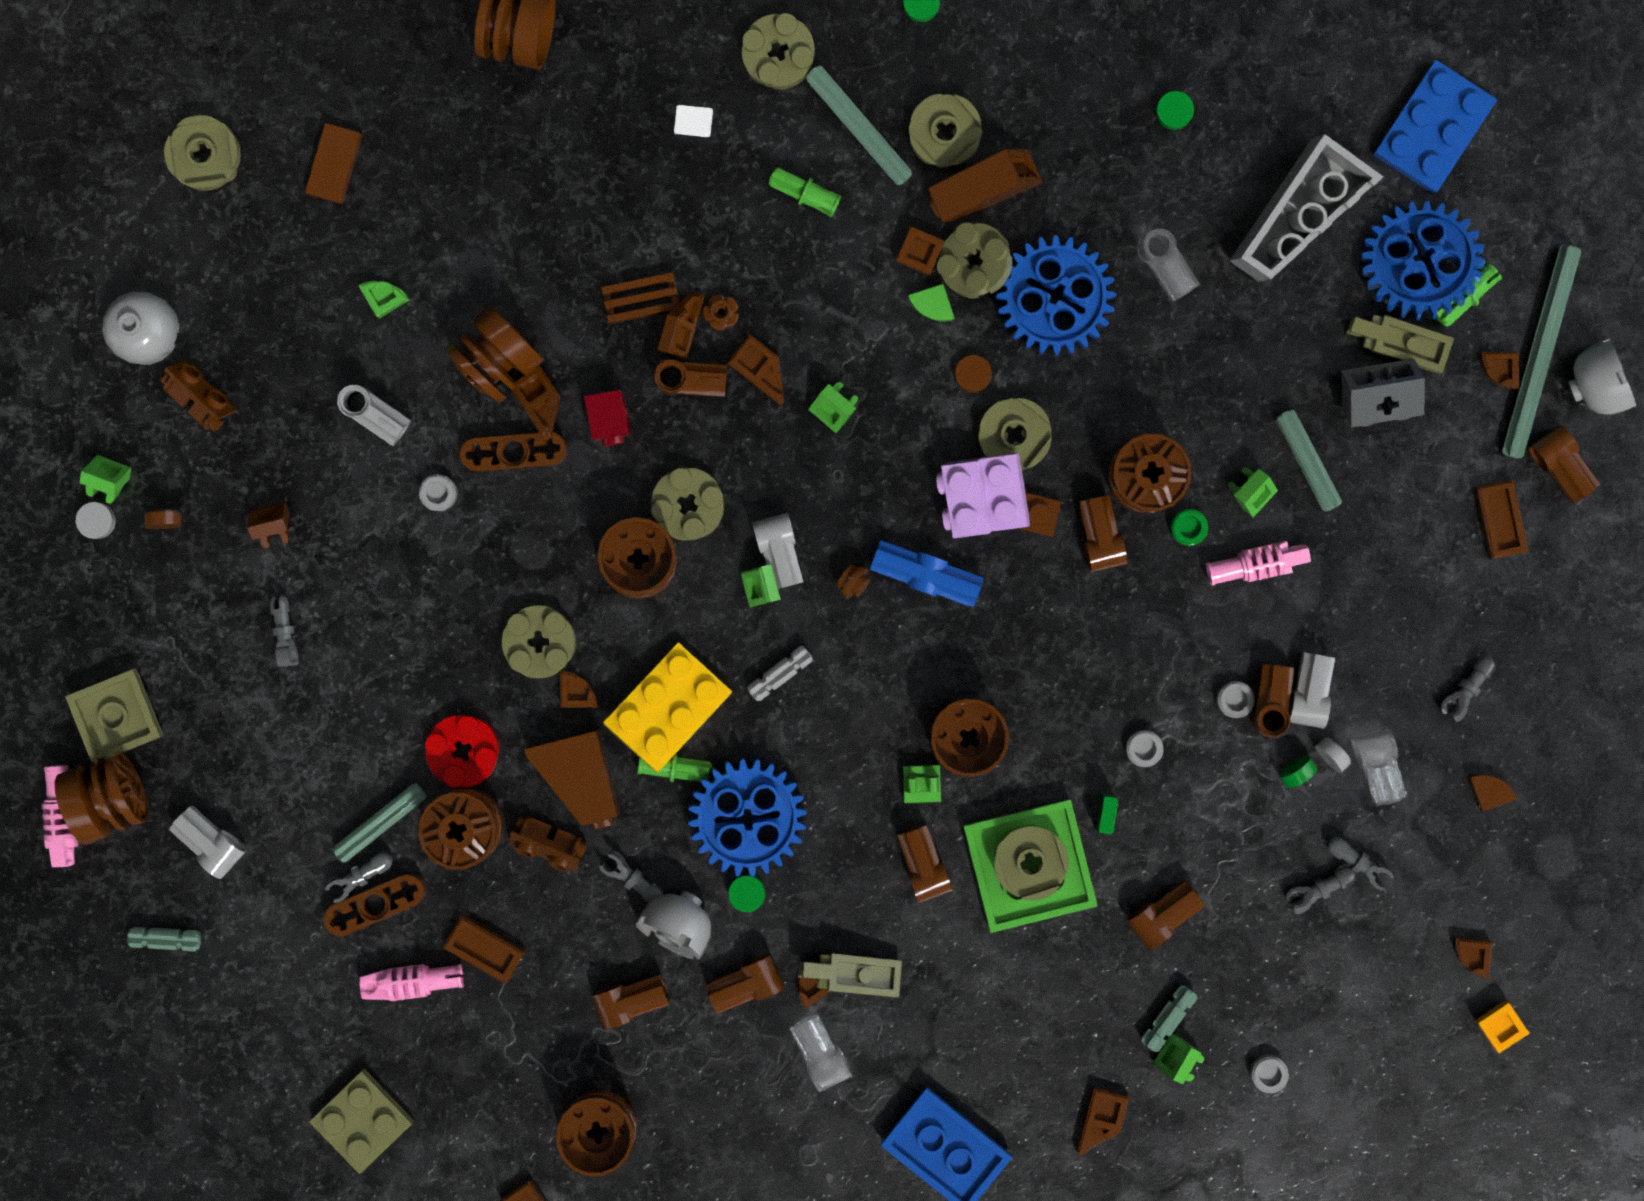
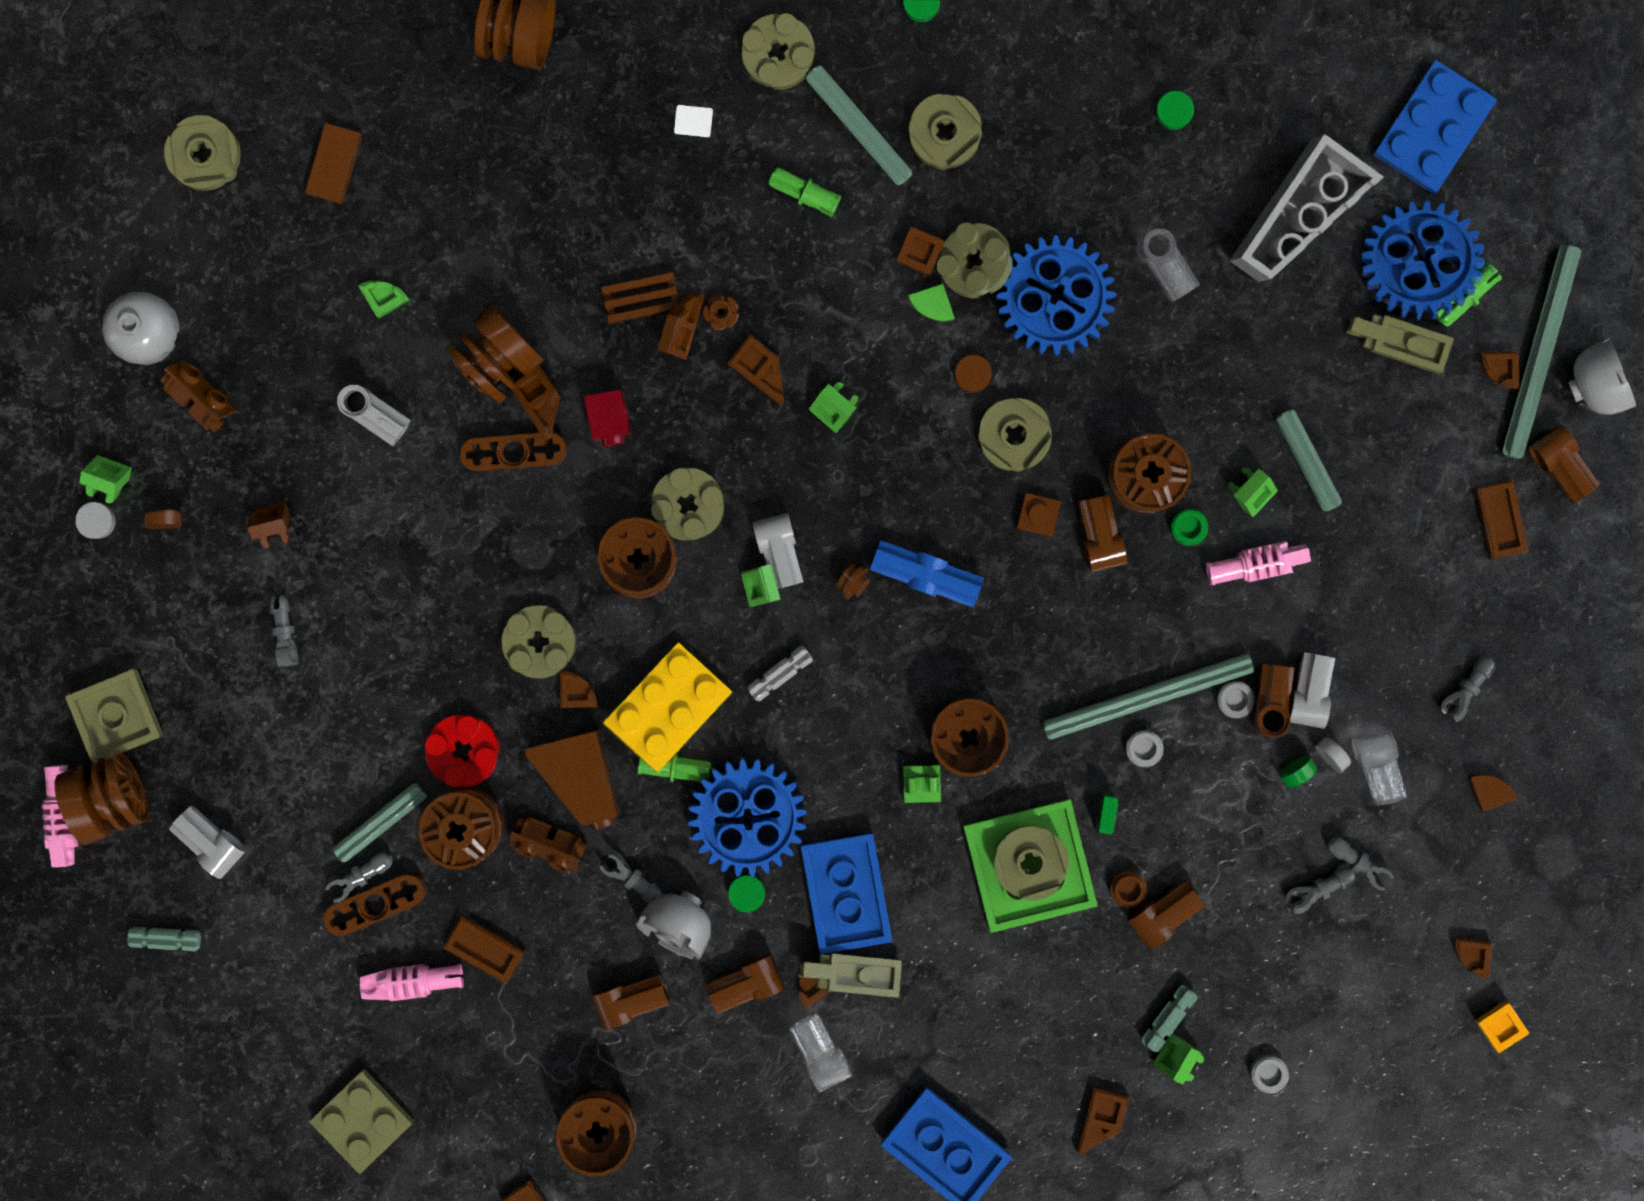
light grey tile [419,475,458,511] -> none
reddish brown piece [654,359,727,397] -> none
reddish brown piece [897,824,953,903] -> none
reddish brown slope [928,149,1043,222] -> none
lavender plate [937,452,1030,538] -> none
dark grey brick [1341,358,1425,427] -> none
none -> blue plate [801,832,892,955]
none -> sand green axle [1043,654,1254,739]
none -> reddish brown plate [1110,871,1147,908]

